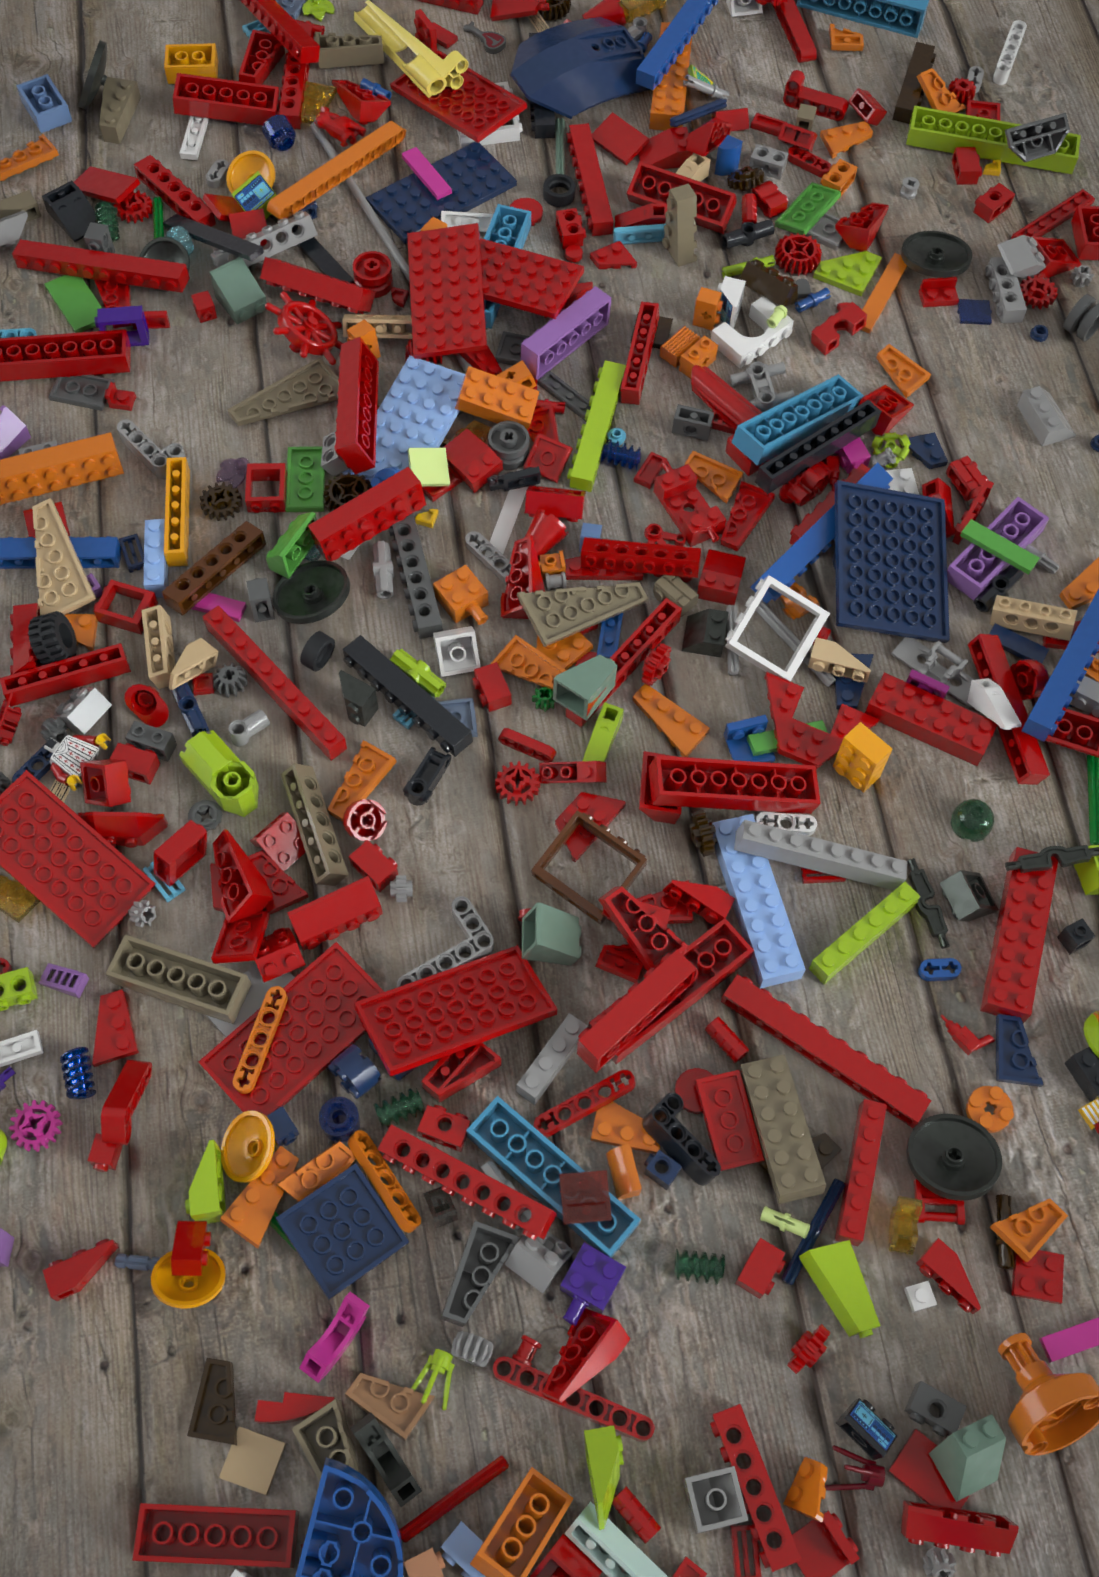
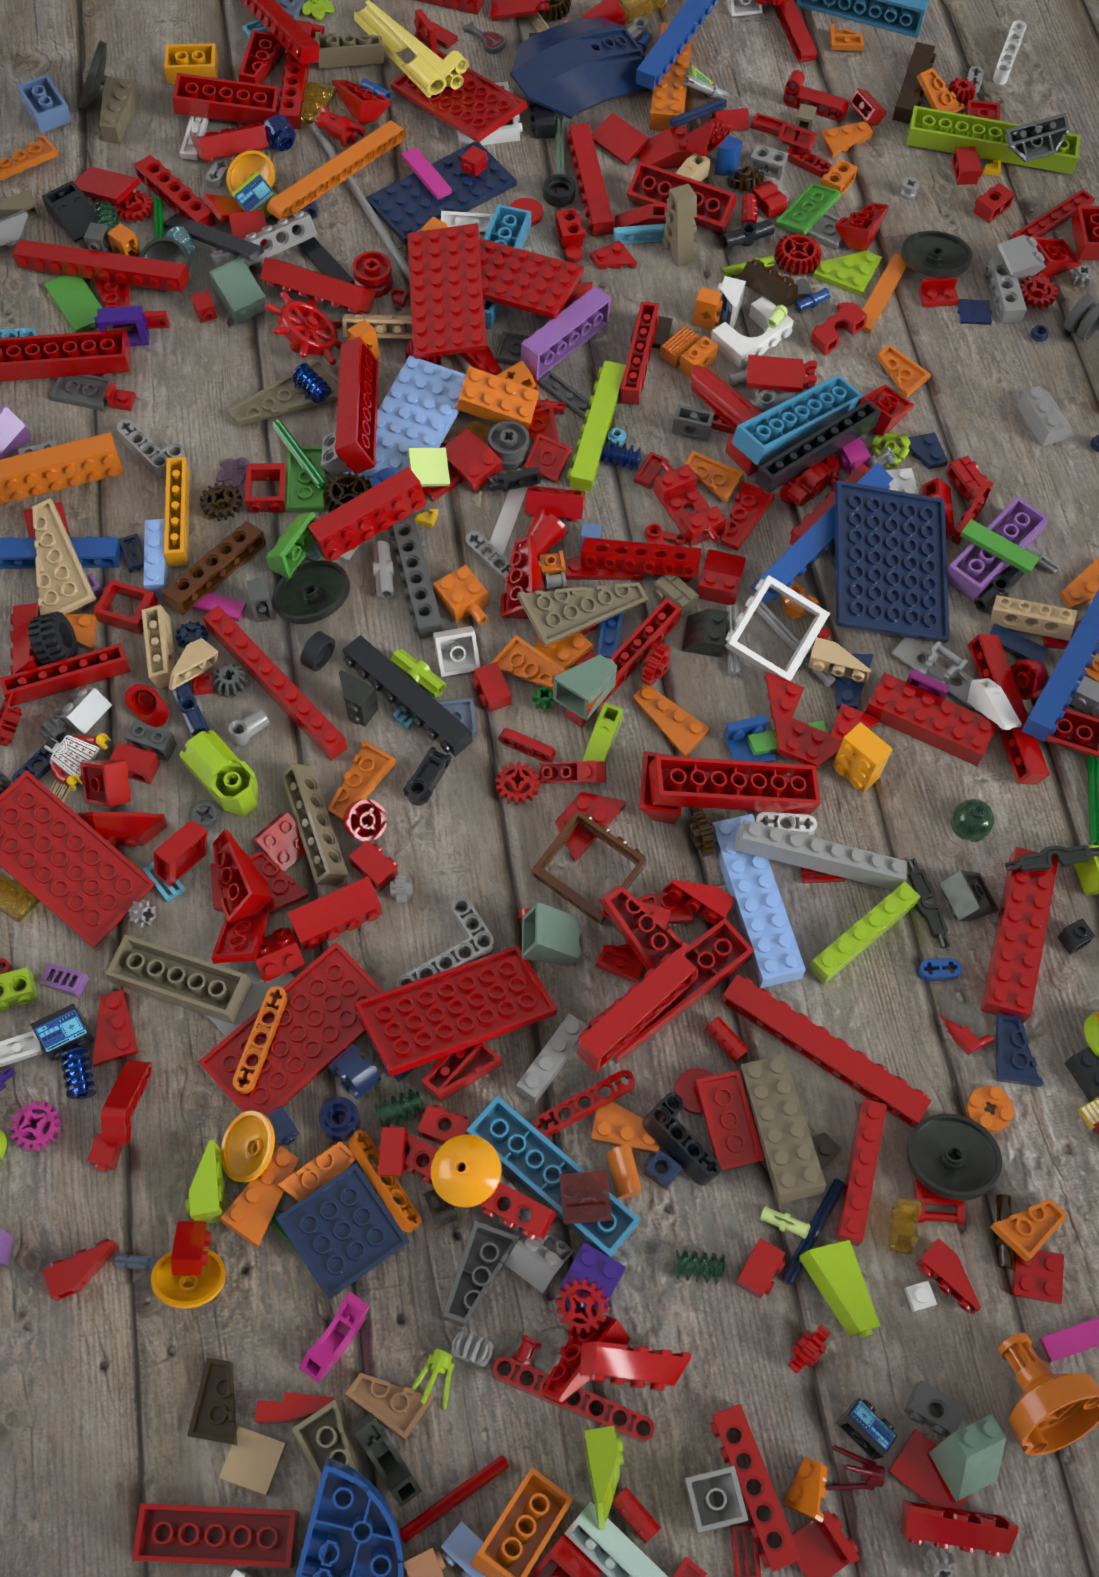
none -> slope [30,1003,95,1061]
none -> orange brick [107,223,141,257]
none -> dark blue gear [175,620,208,649]
none -> red wedge [190,123,268,162]
none -> green axle [272,419,327,489]
none -> clear blue piece [292,363,331,404]
none -> red tile [378,1127,407,1177]
none -> light orange dish [431,1134,502,1208]
none -> red brick [461,145,487,178]
none -> red gear [555,1277,610,1334]
none -> red wedge [580,1341,691,1391]
none -> red tile [746,355,817,393]

